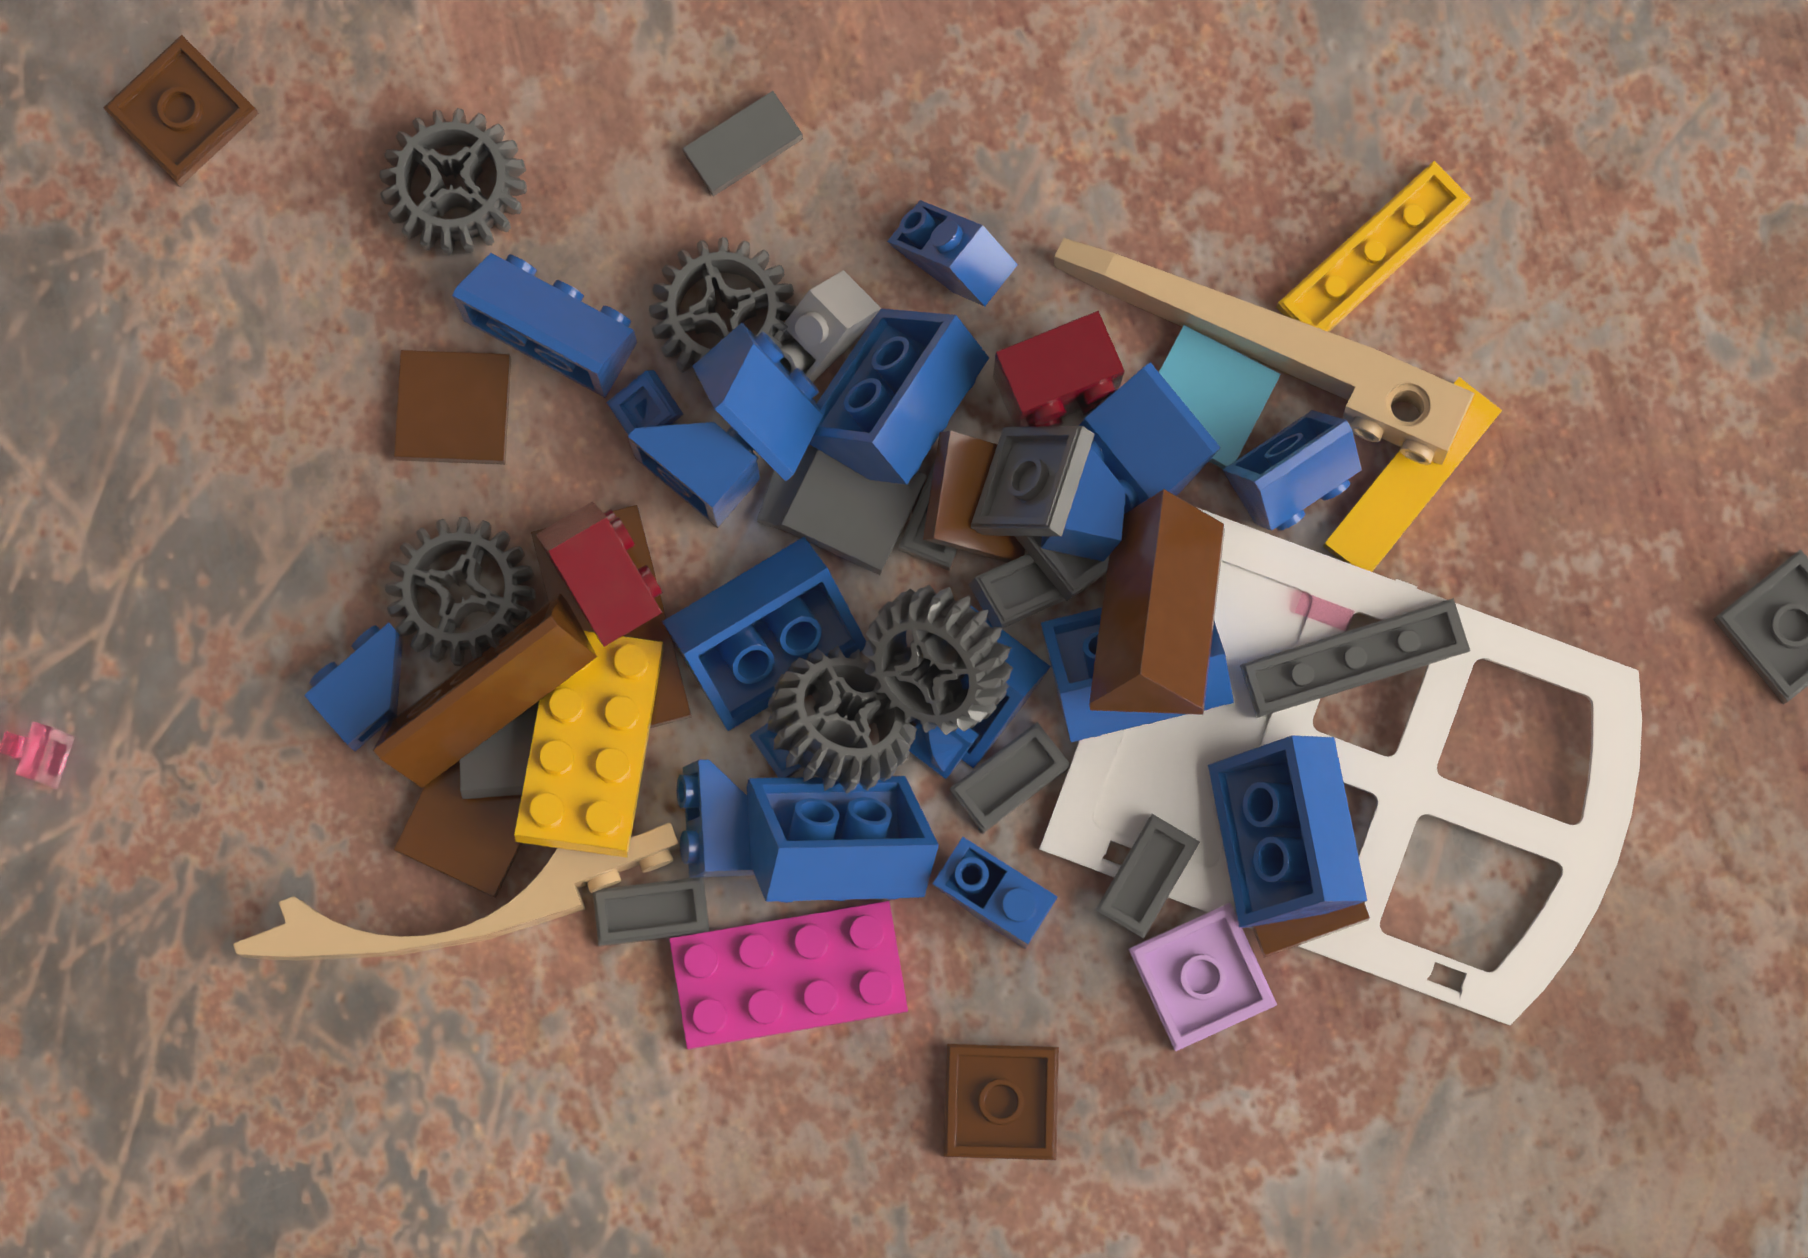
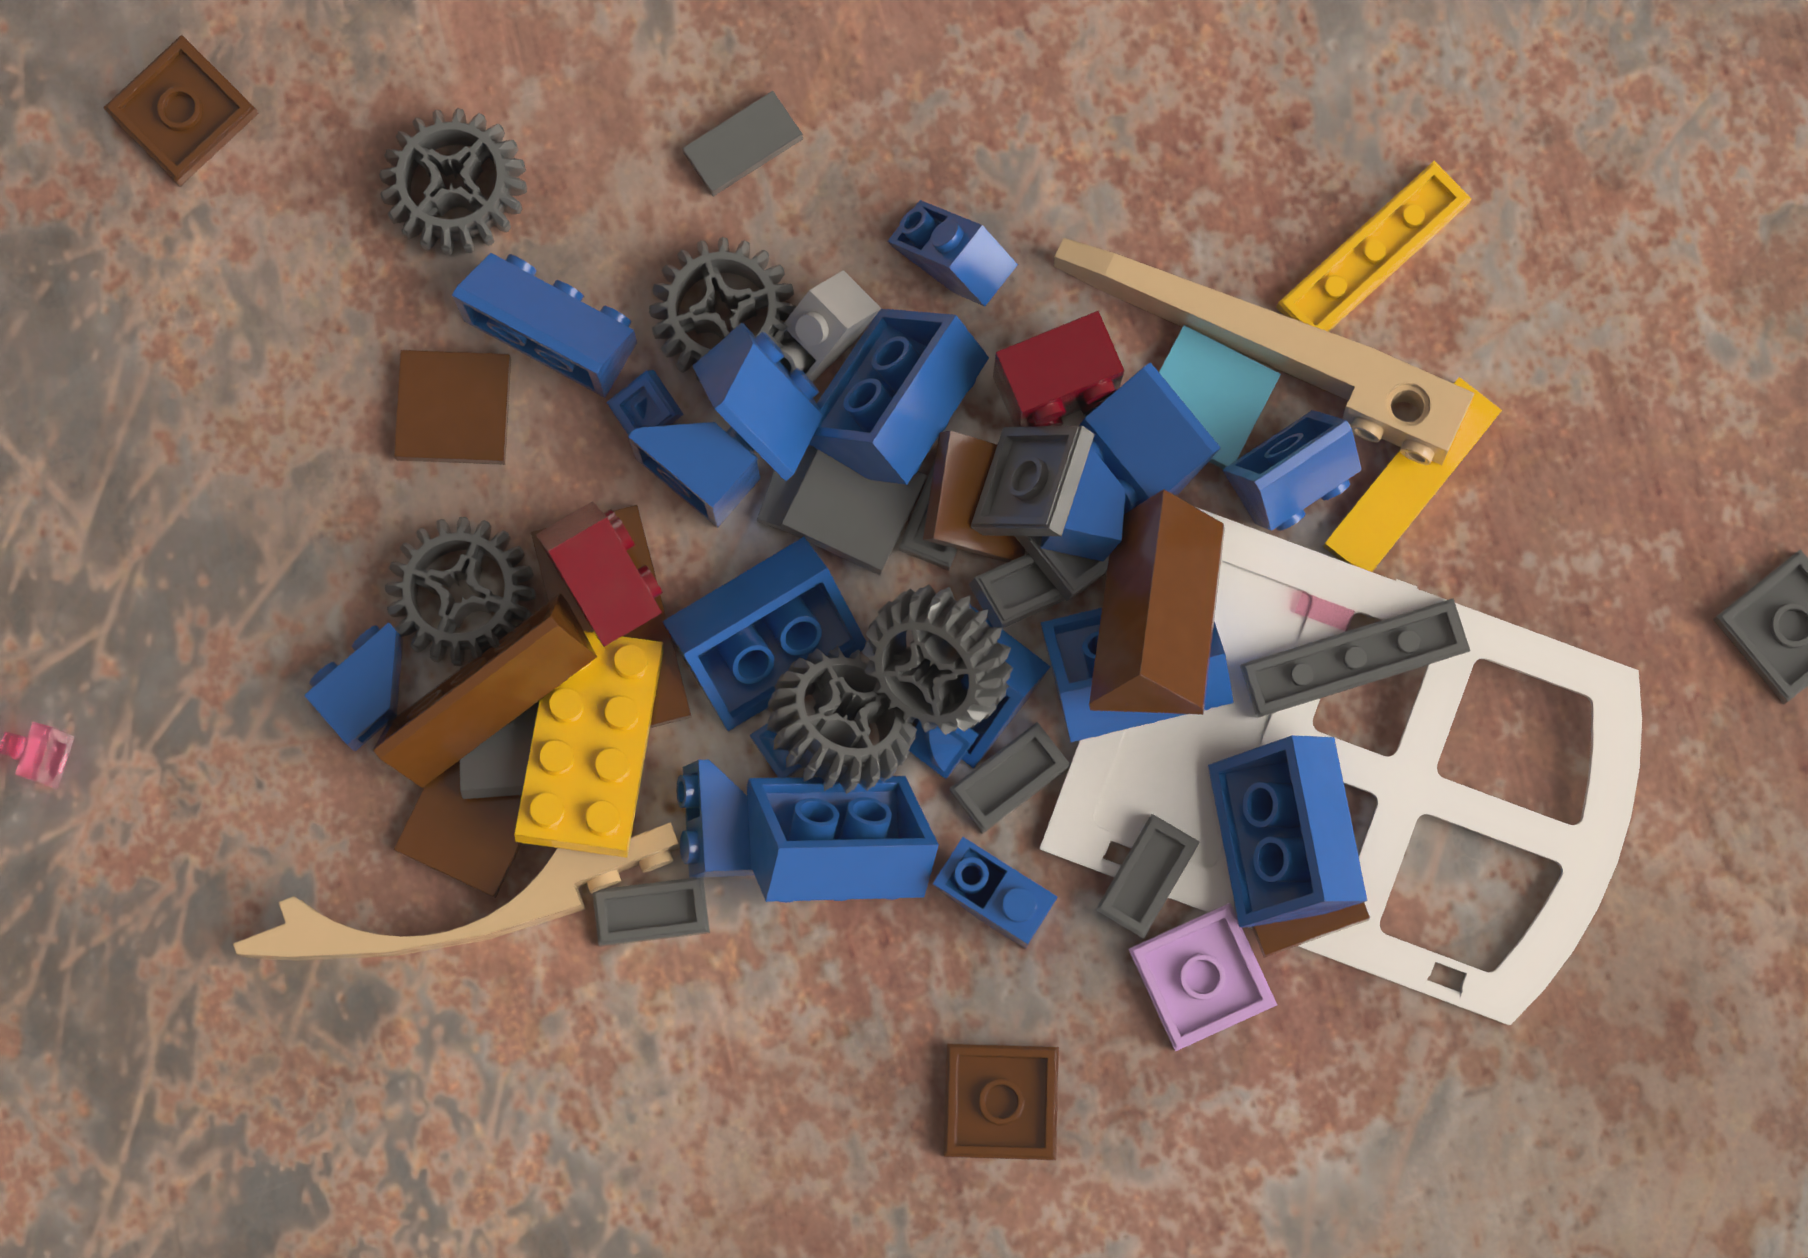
dark pink plate [669,901,908,1050] -> none

